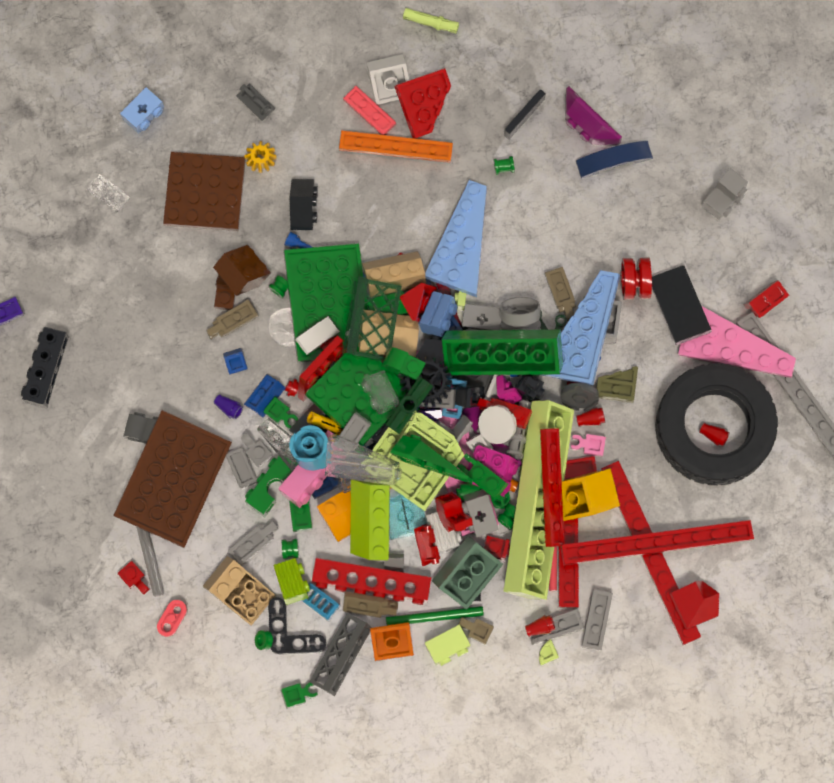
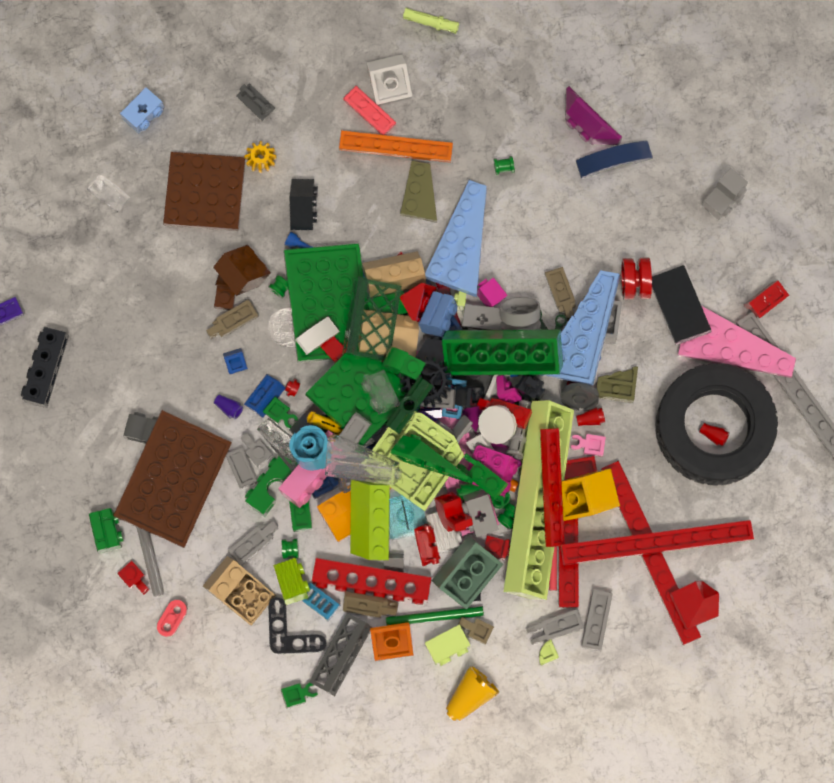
green tile [254,630,273,650] -> none
red plate [298,336,343,402] -> none
red plate [394,68,451,139] -> none
black tile [504,90,546,140] -> none
red cone [525,615,556,637] -> none
none -> green brick [89,508,124,553]
none -> olive wing [400,161,437,223]
none -> yellow cone [446,666,500,721]
none -> dark pink brick [477,277,508,307]

